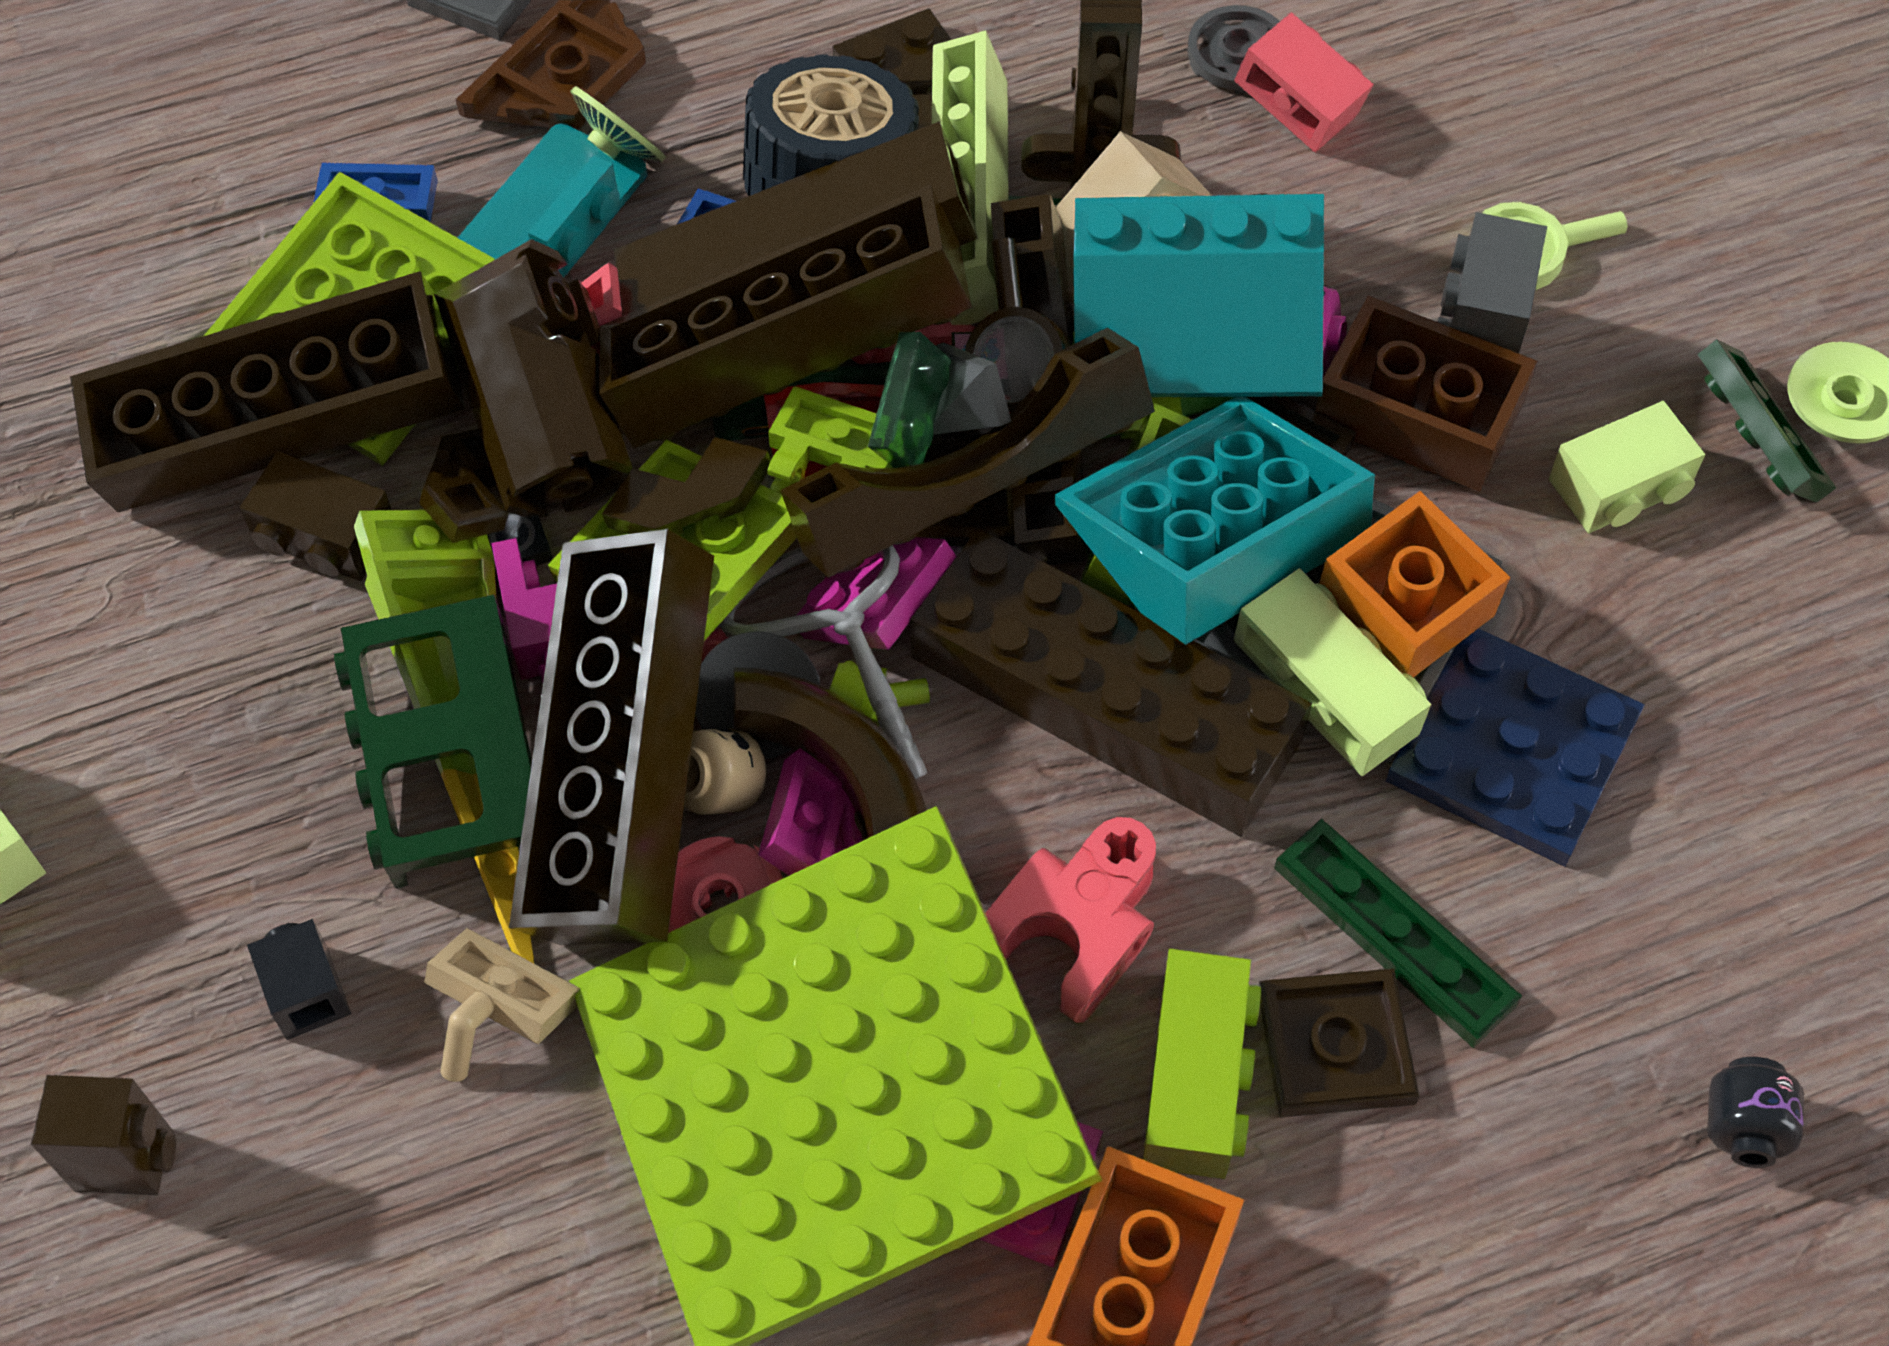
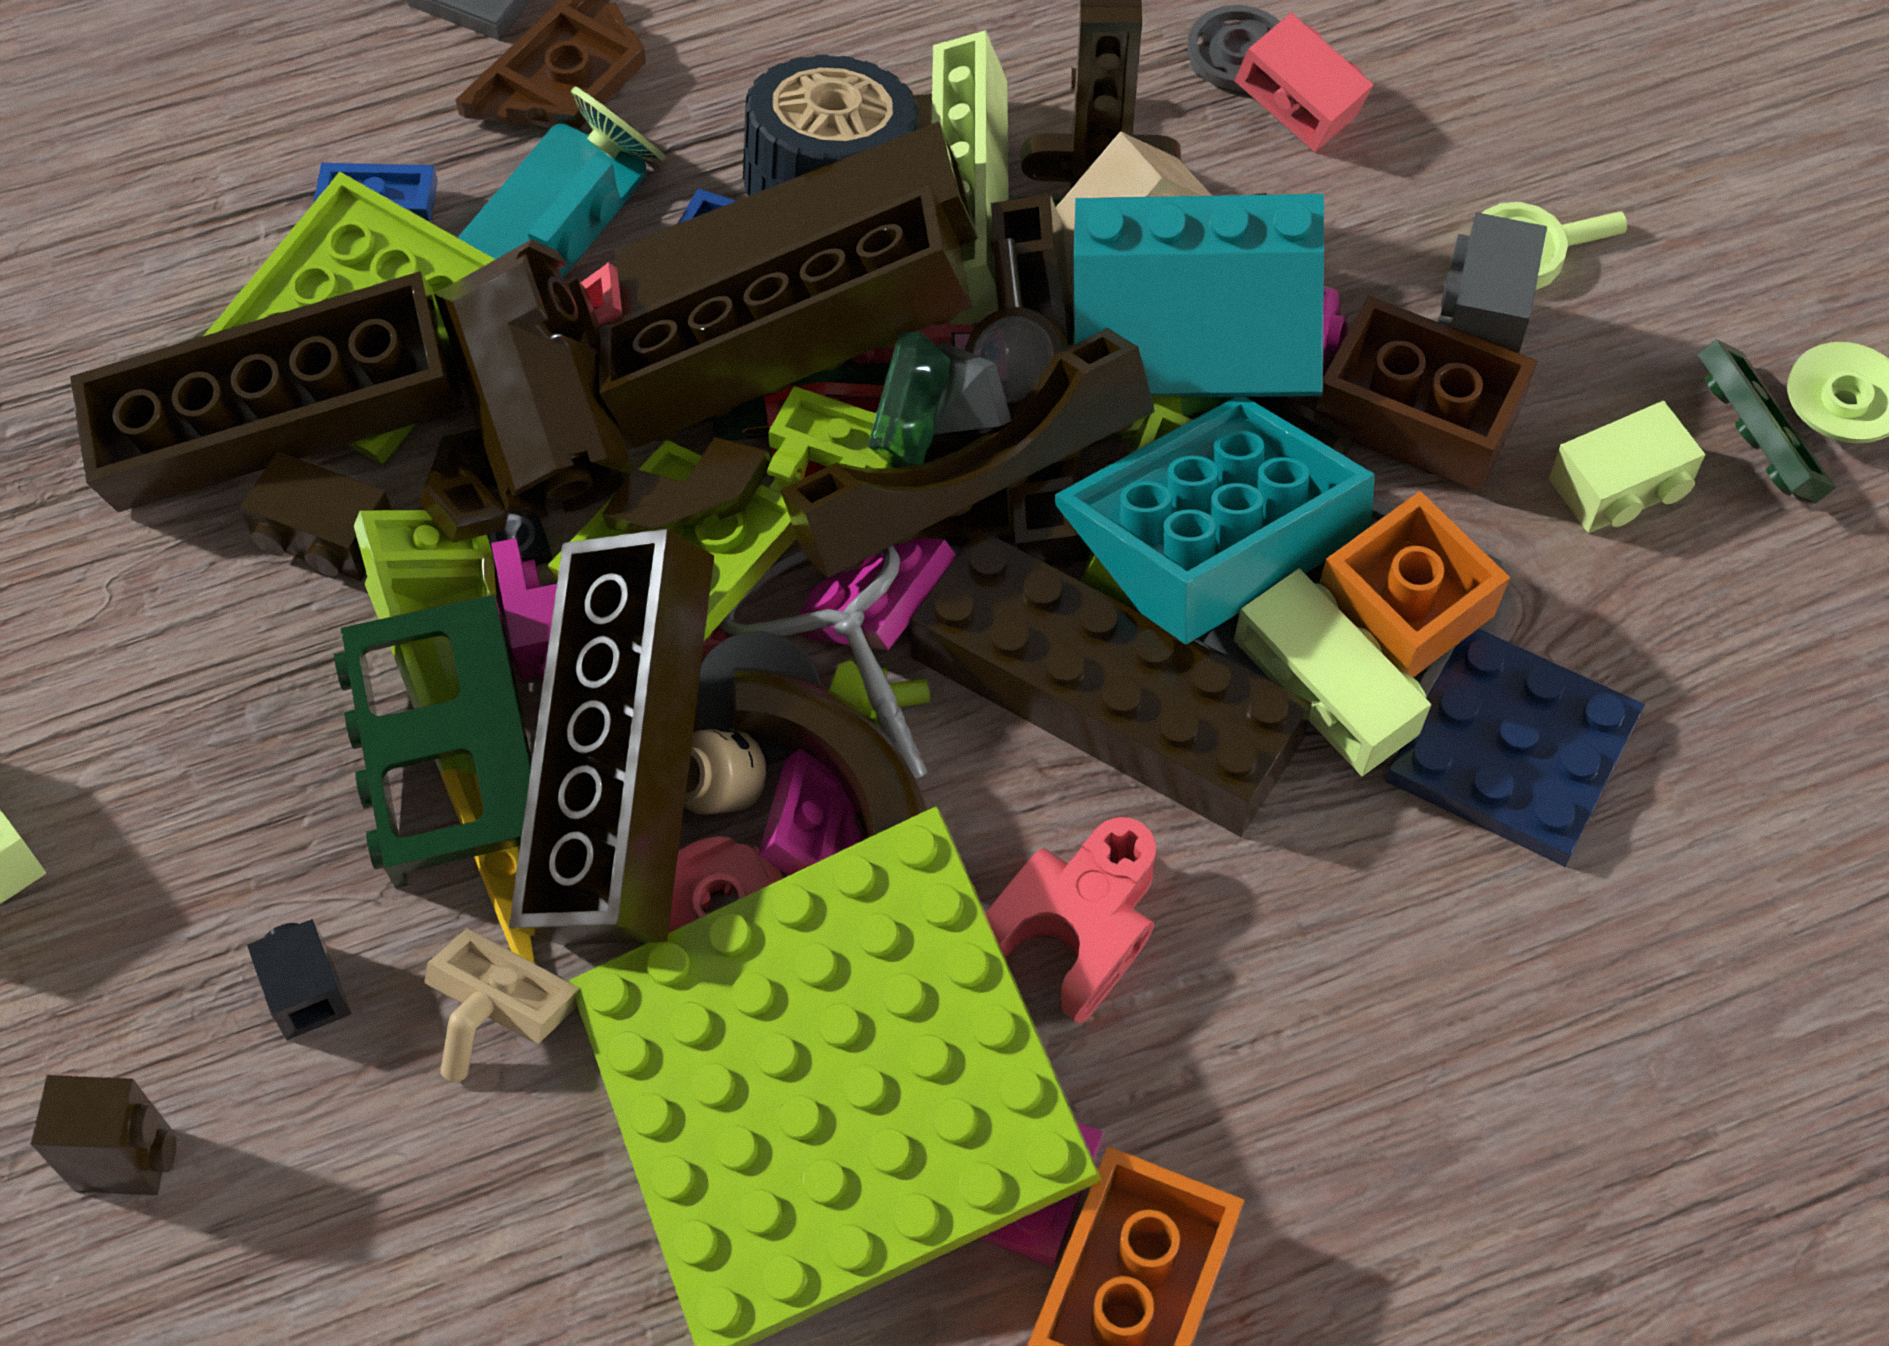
dark brown wing [832,8,952,95] -> none
lime brick [1143,948,1261,1179] -> none
dark brown tile [1259,968,1419,1118] -> none
dark green tile [1274,818,1522,1049] -> none
black head [1707,1057,1804,1168] -> none

